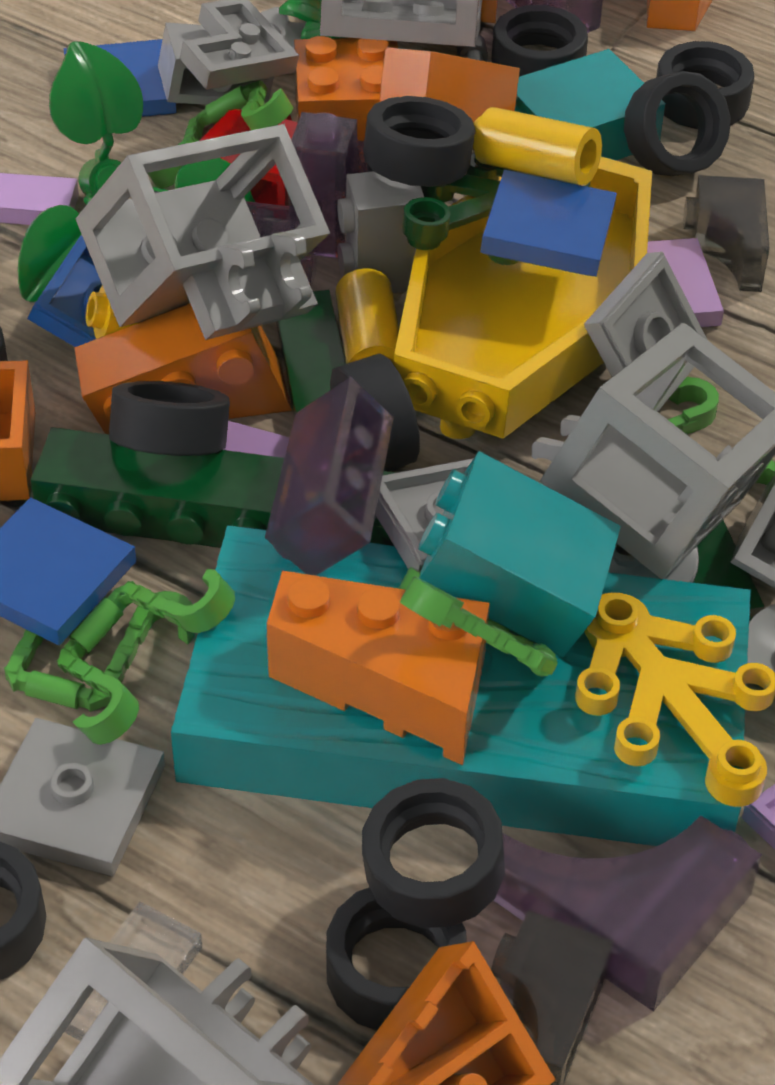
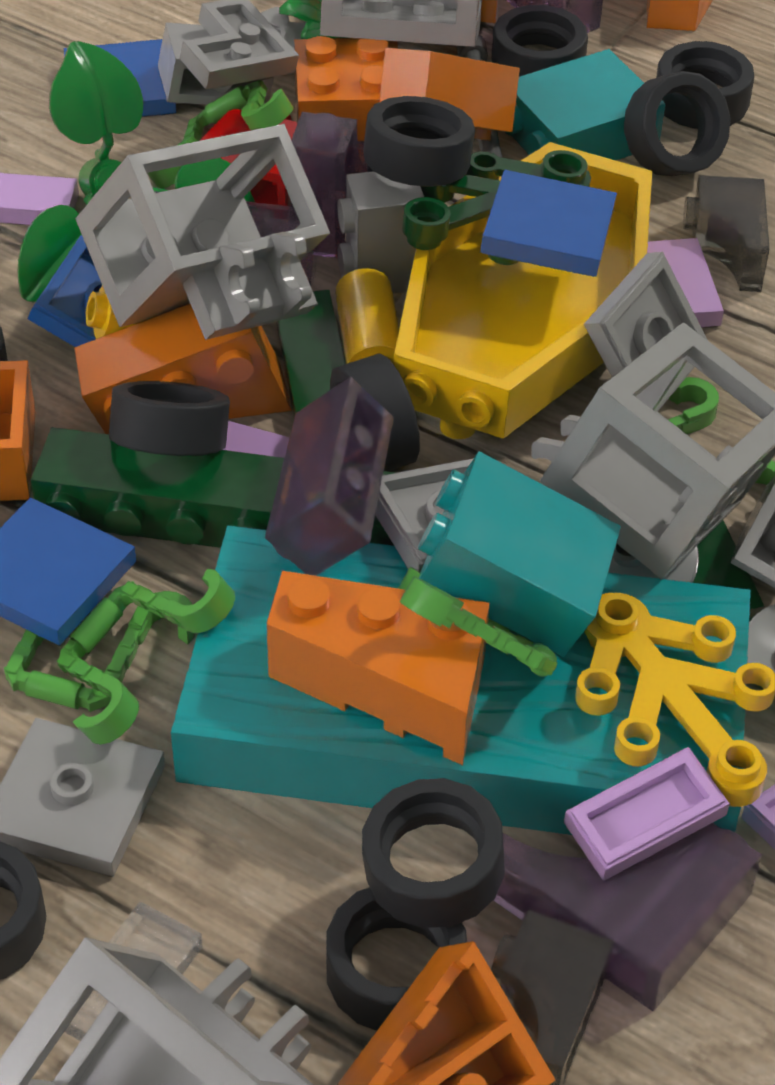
yellow brick [473,107,602,186] -> none
none -> lavender tile [564,747,730,881]

